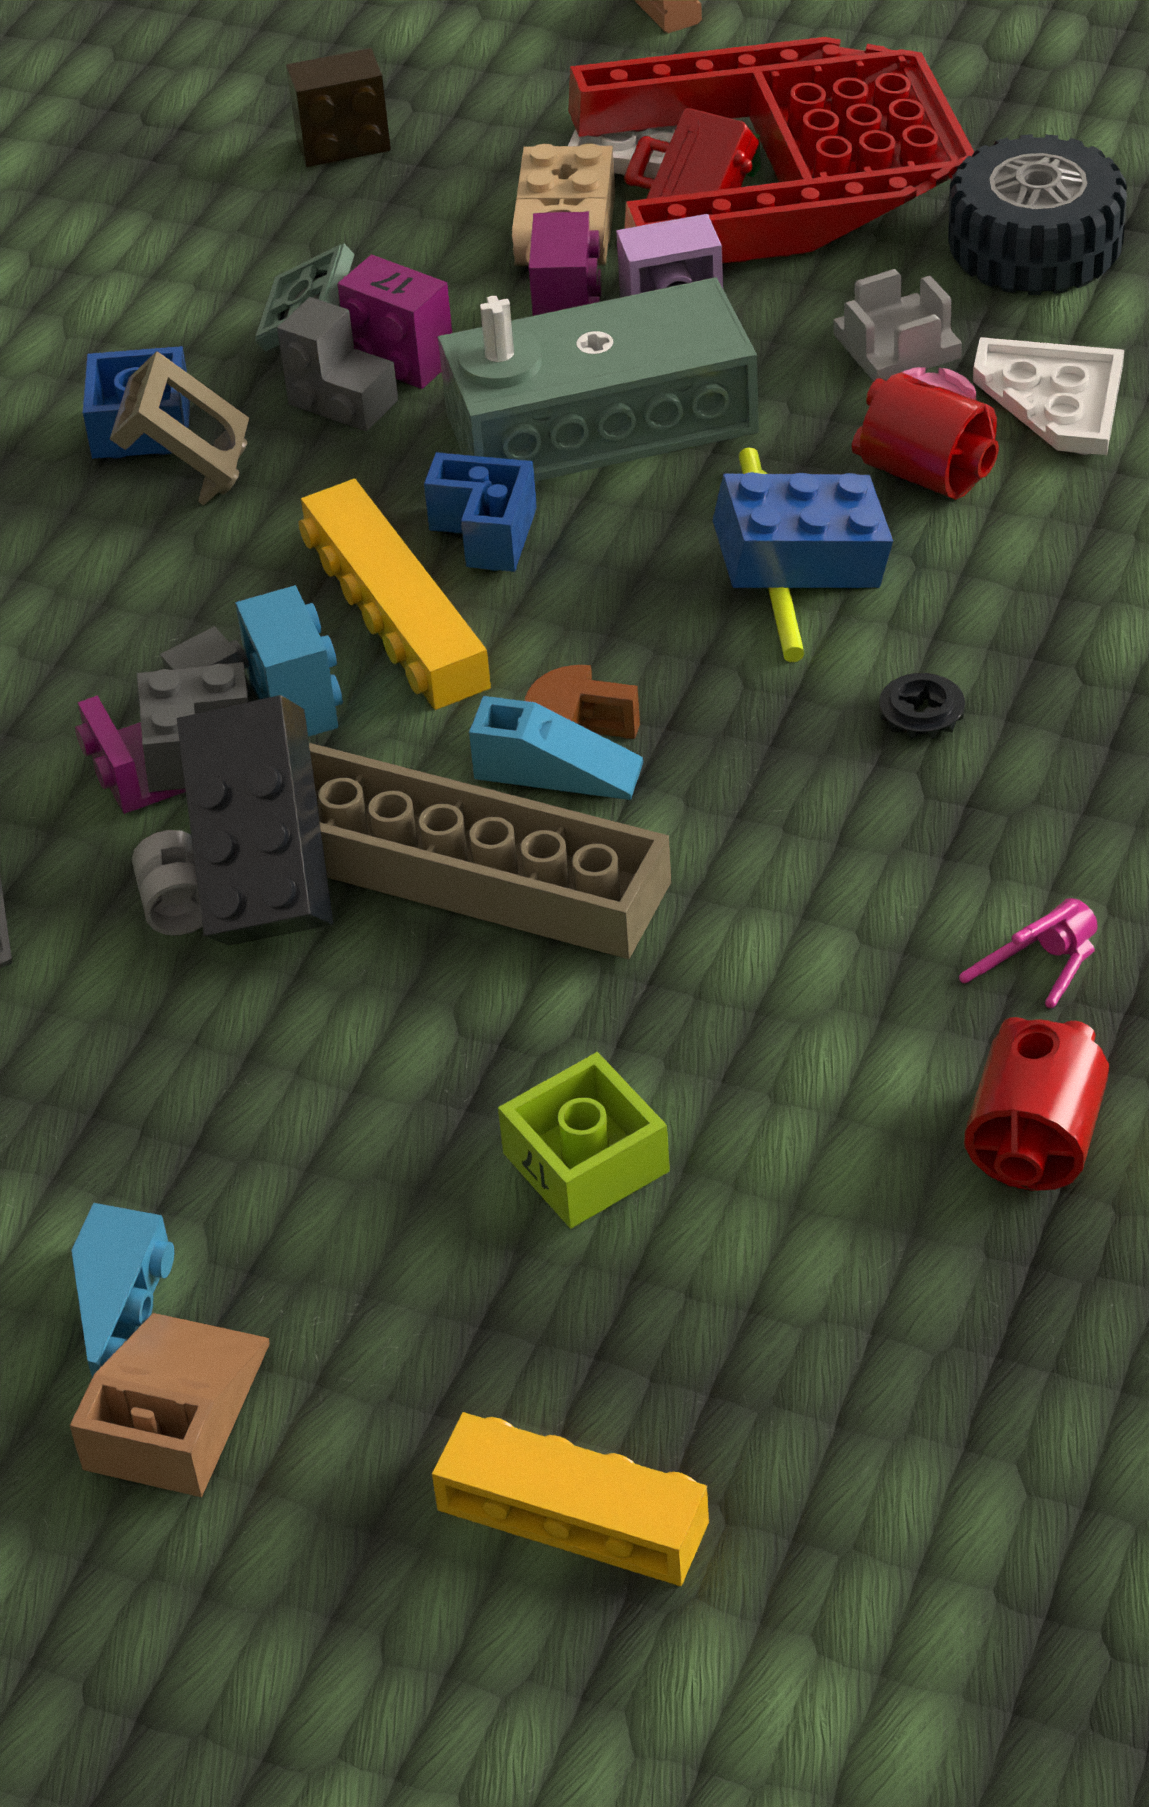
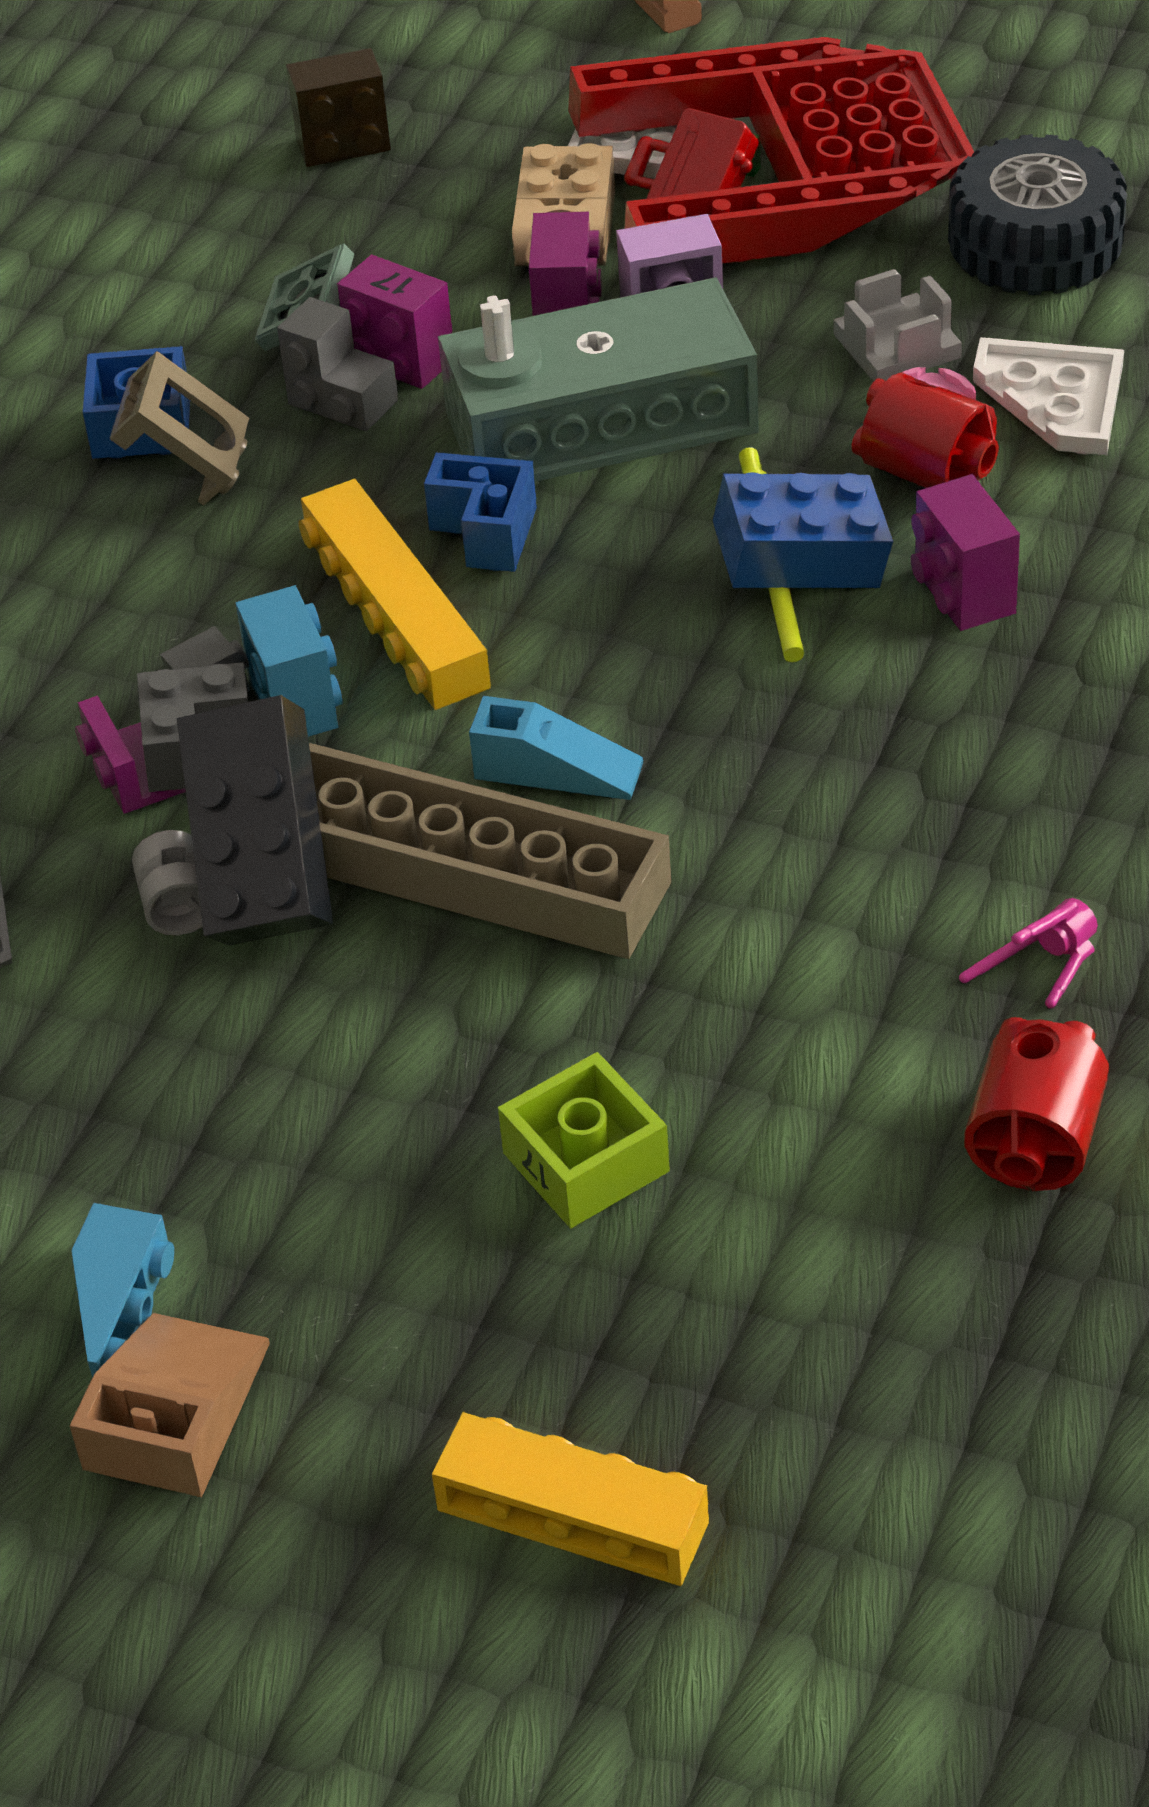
dark orange brick [524,665,640,739] -> none
black gear [879,673,965,740] -> none
none -> magenta brick [911,474,1020,631]

